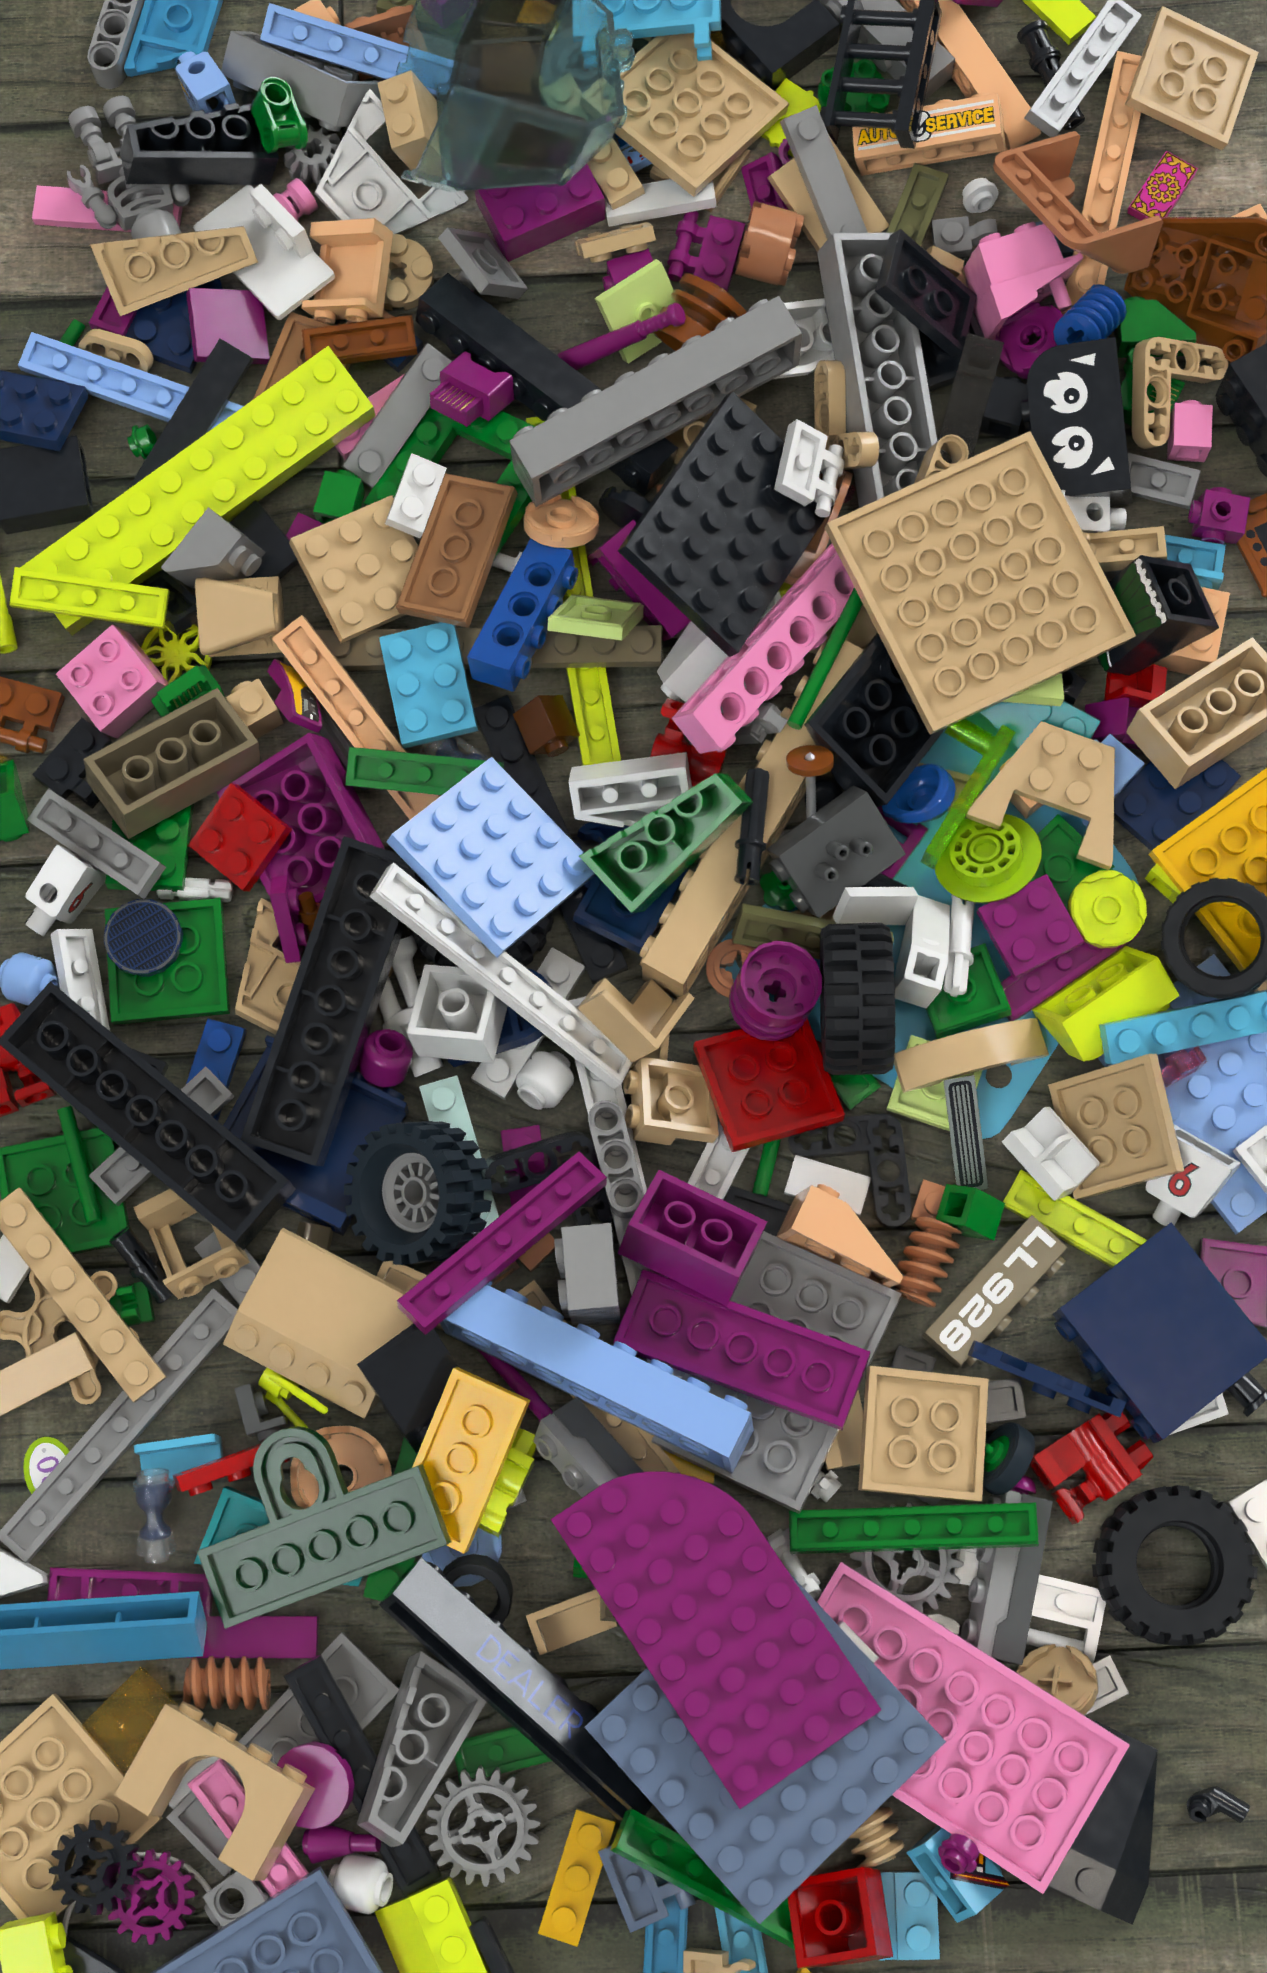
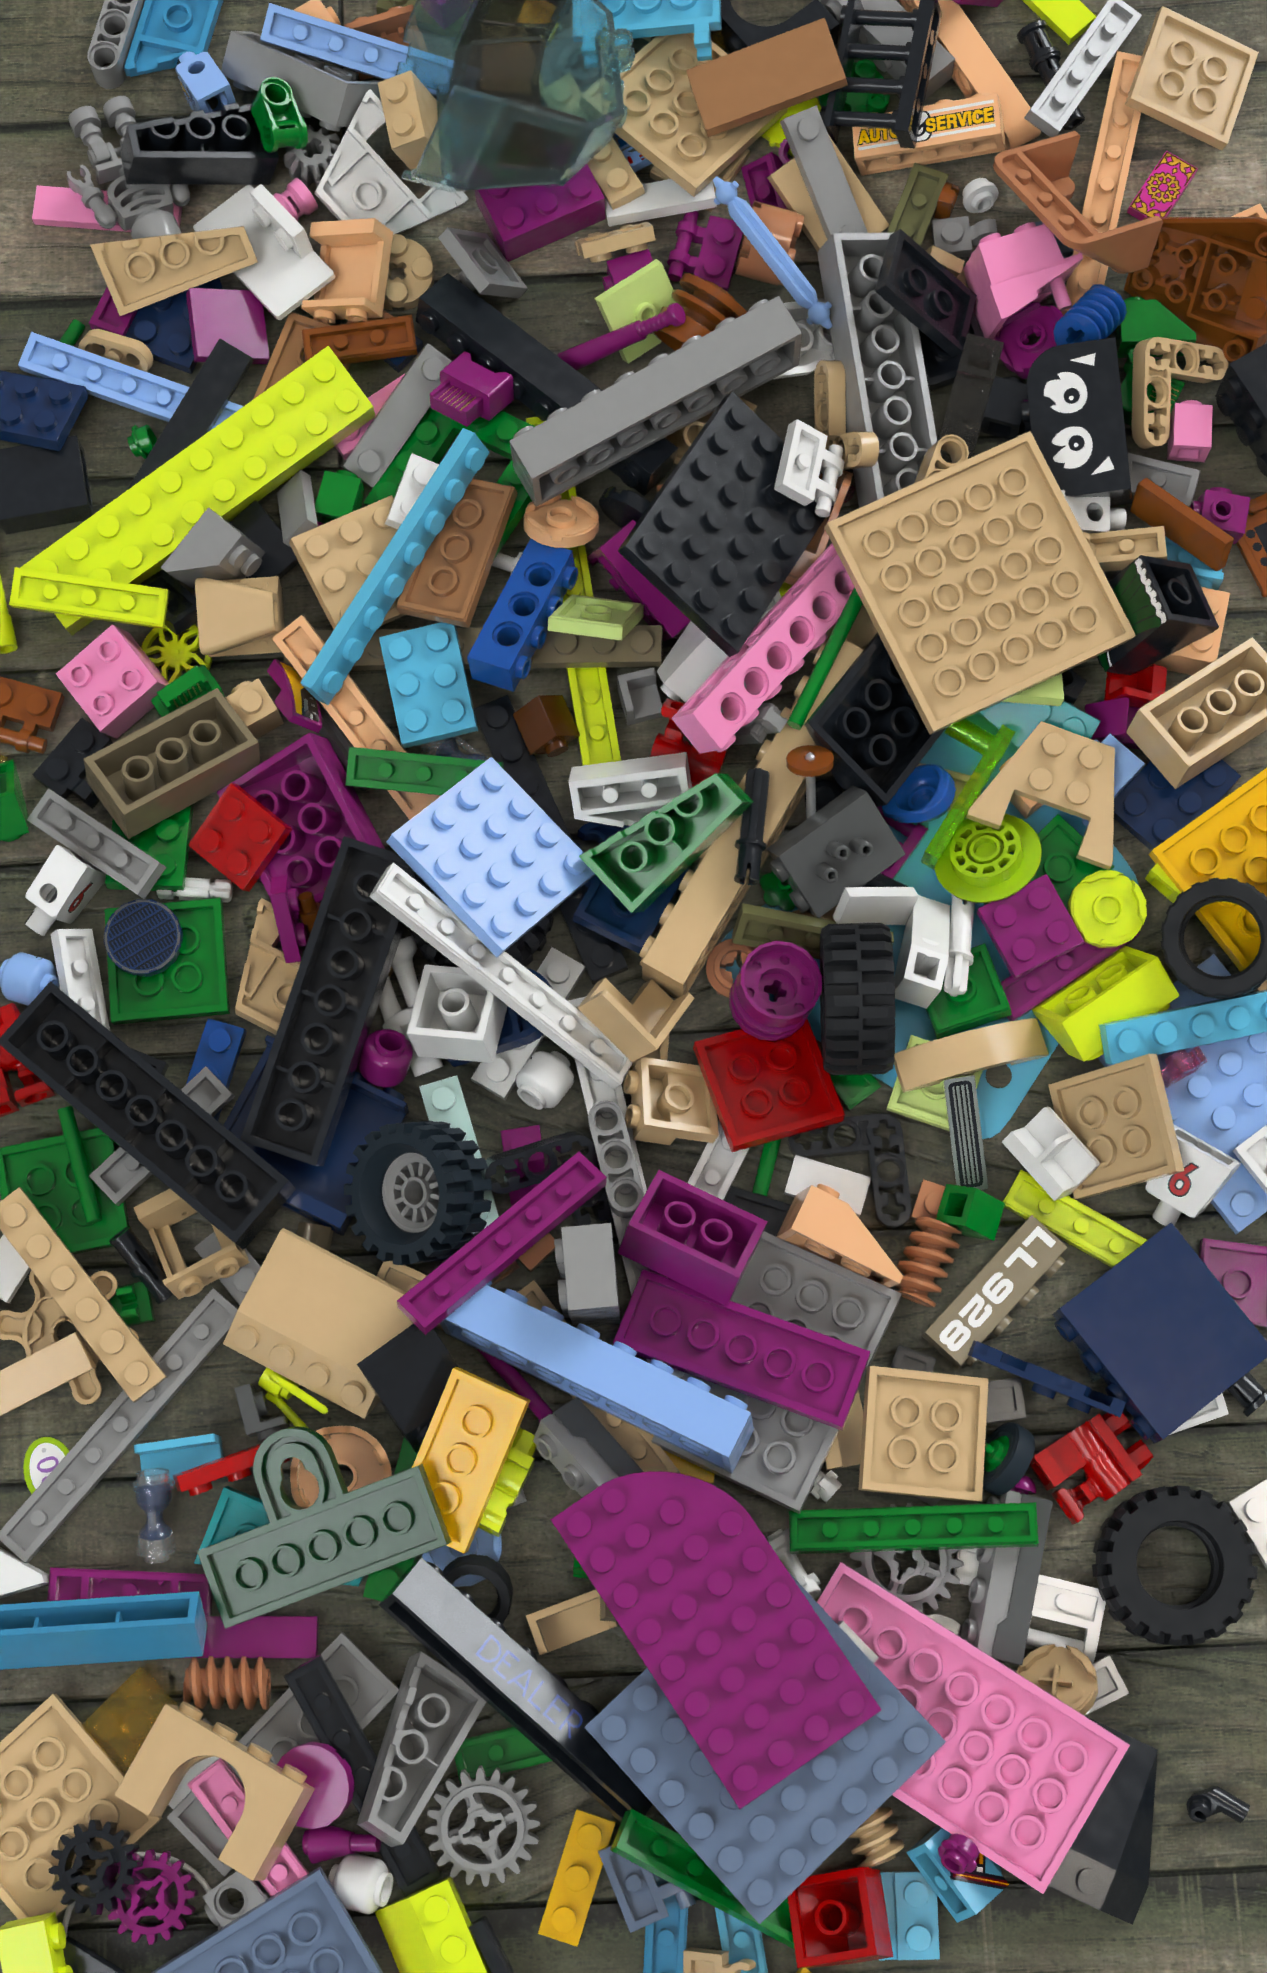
none -> light grey tile [277,470,318,547]
none -> medium azure plate [300,428,489,705]
none -> light grey panel [617,667,663,726]
none -> medium nougat tile [686,18,848,137]
none -> light blue wheel [713,176,833,330]
none -> dark orange tile [934,182,960,219]
none -> dark orange tile [1130,478,1234,571]

